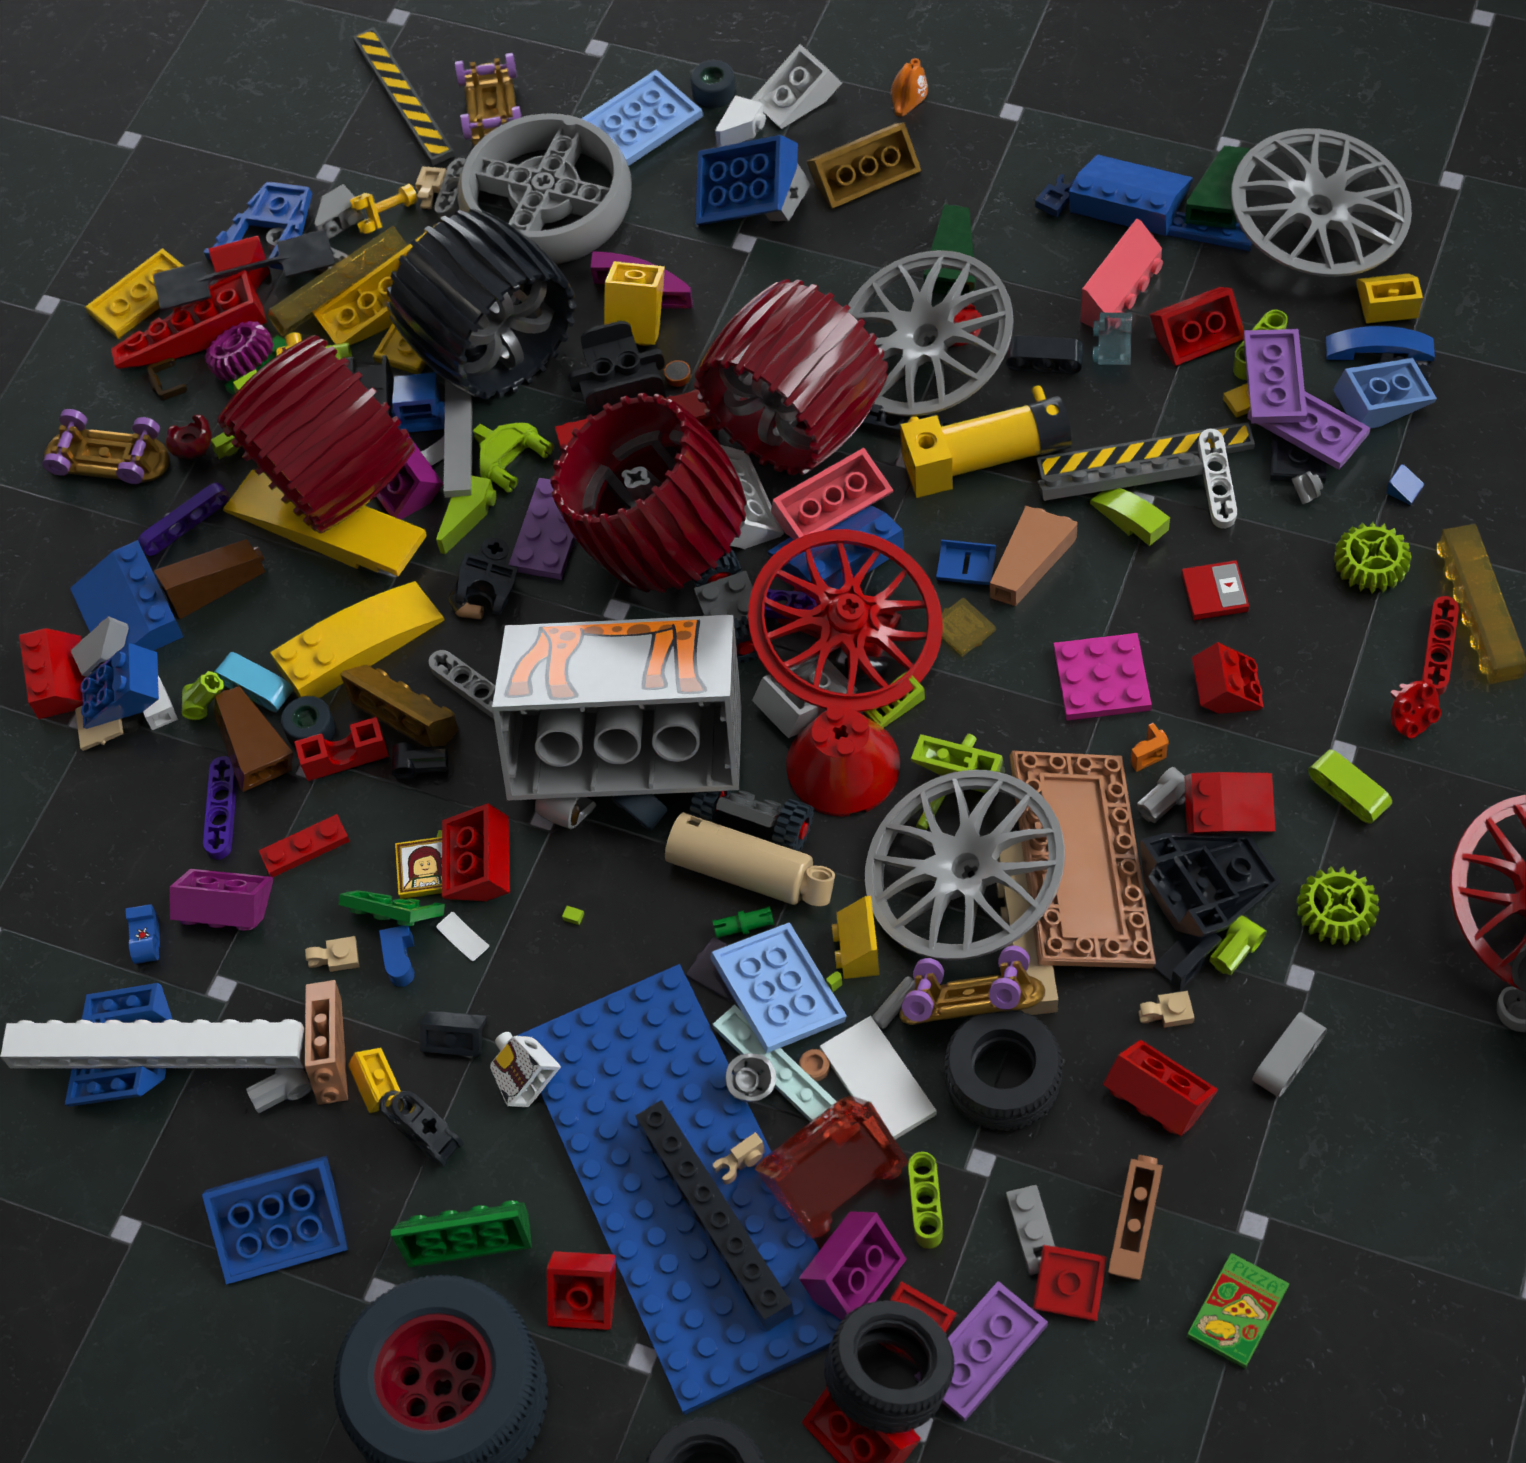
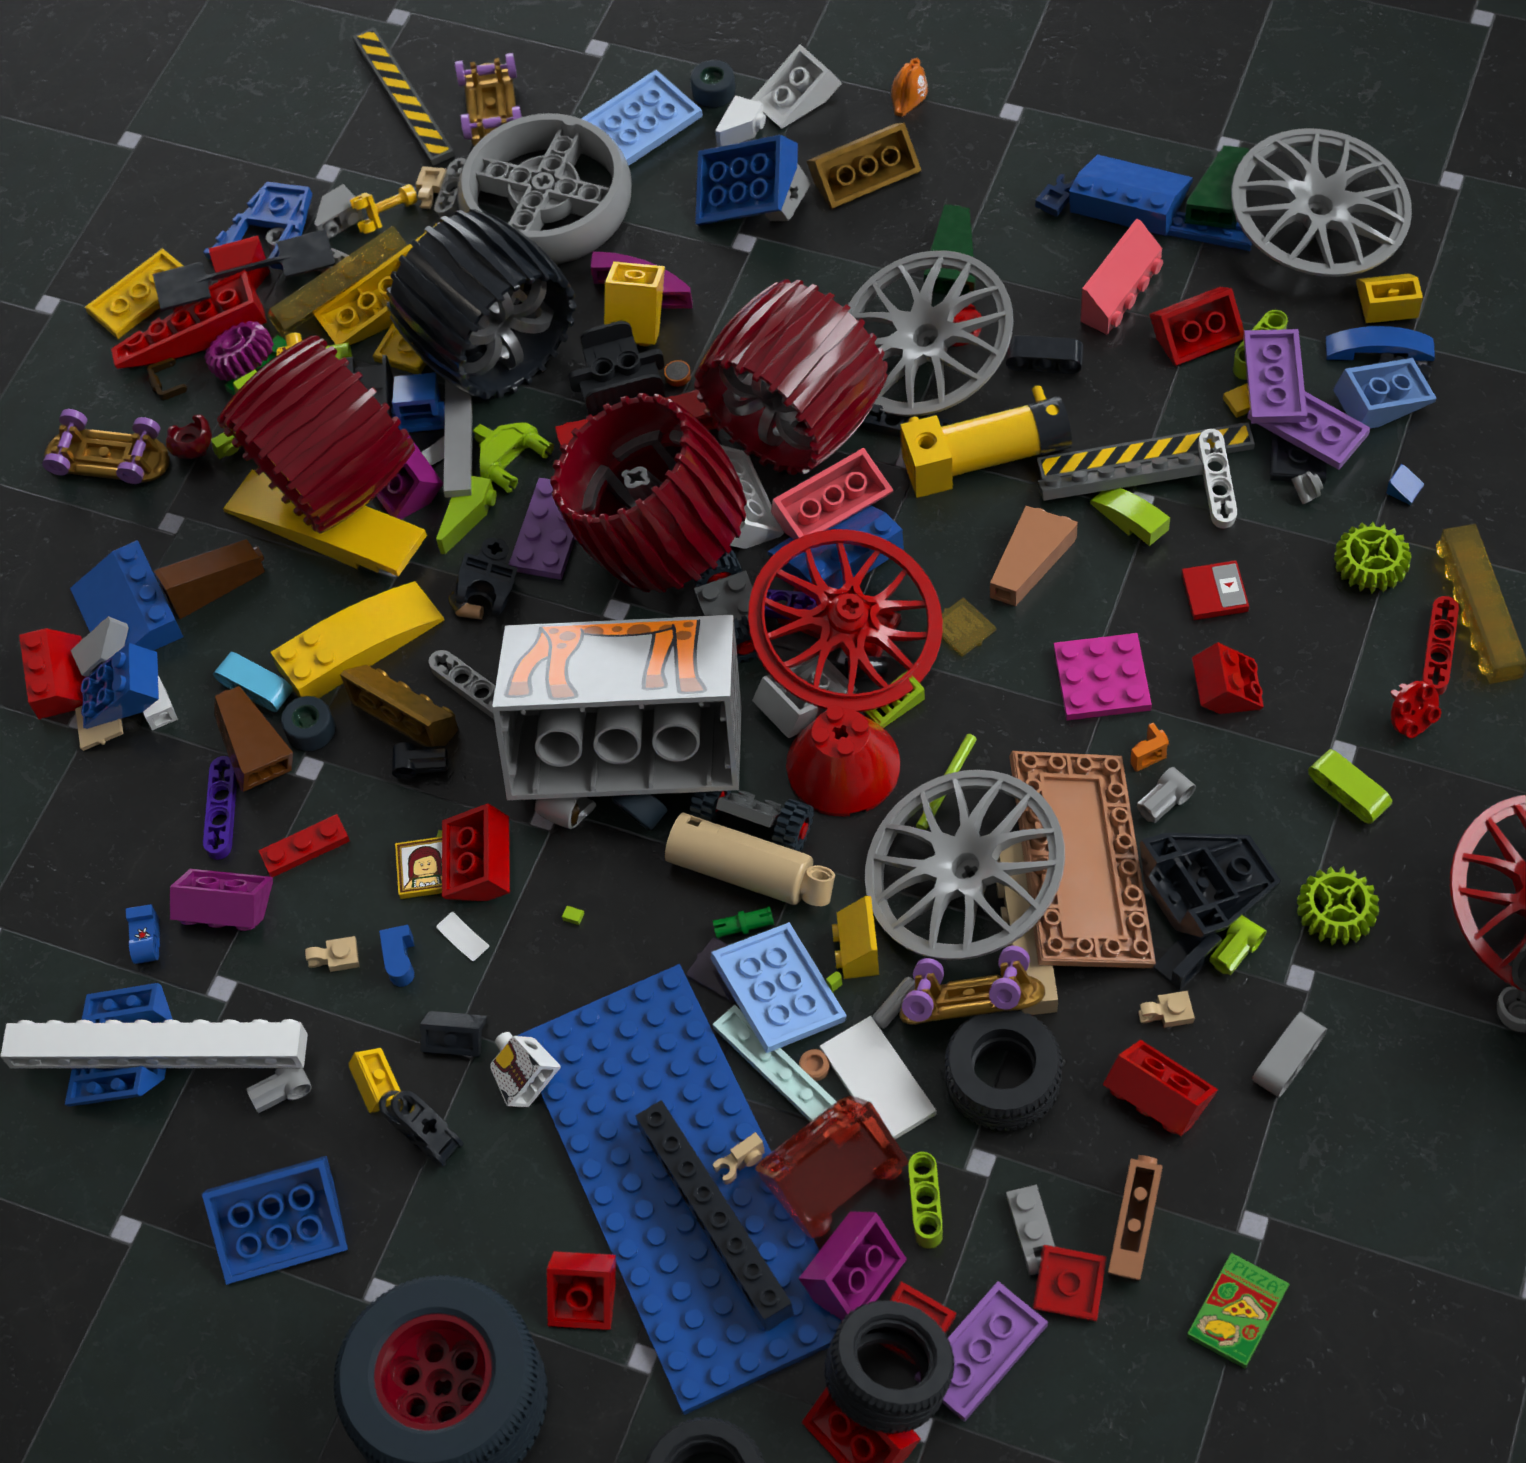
dark purple beam [138,482,229,556] -> none
lime piece [182,671,223,720] -> none
red arch [294,717,389,781] -> none
nougat slope [305,980,348,1105] -> none
green wing [339,890,445,926] -> none
green slope [391,1201,532,1268] -> none
light grey helmet [725,1054,776,1102] -> none
lime slope [911,734,1005,793] -> none
blue piece [936,539,996,585] -> none
clear light blue cylinder [1093,312,1132,365] -> none
red slope [1184,772,1275,834] -> none

